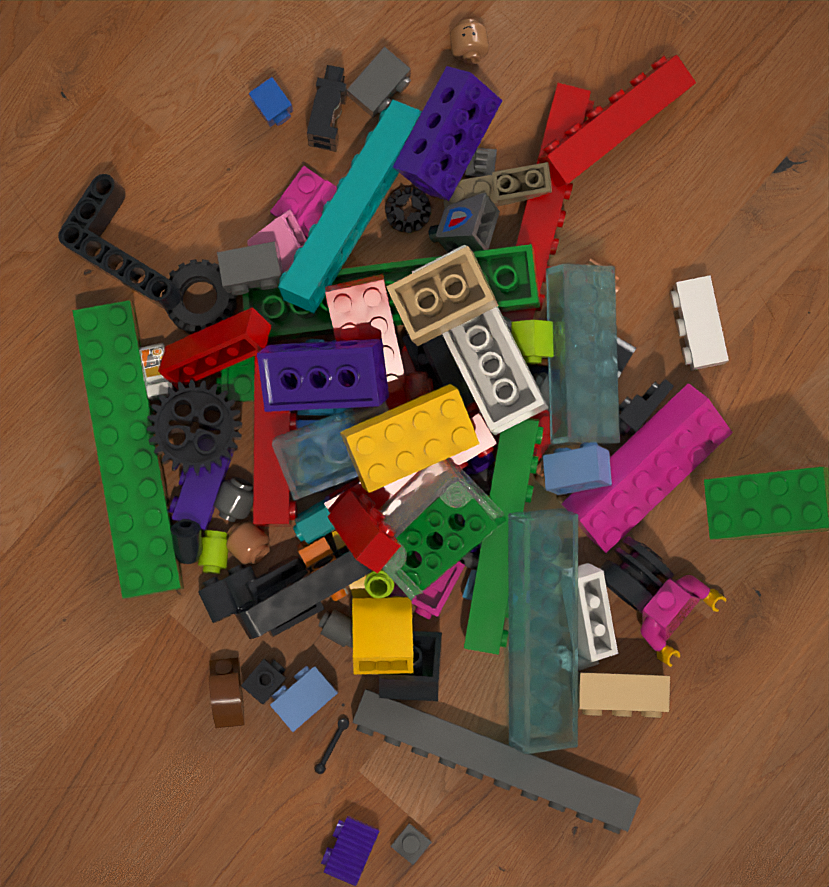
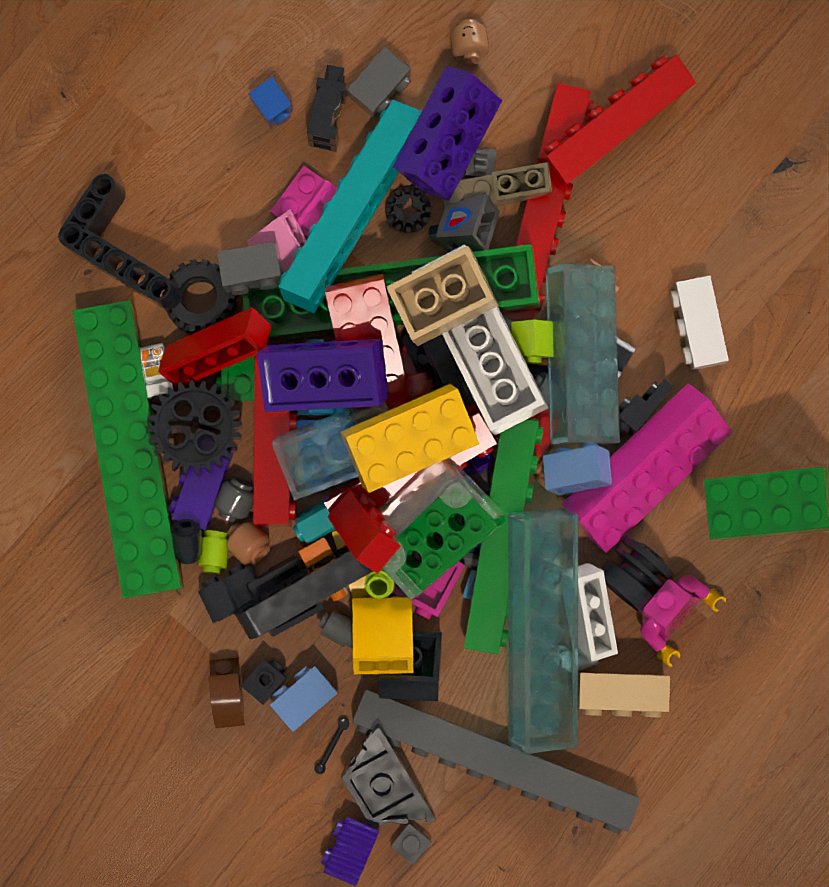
none -> wing [341,724,436,826]

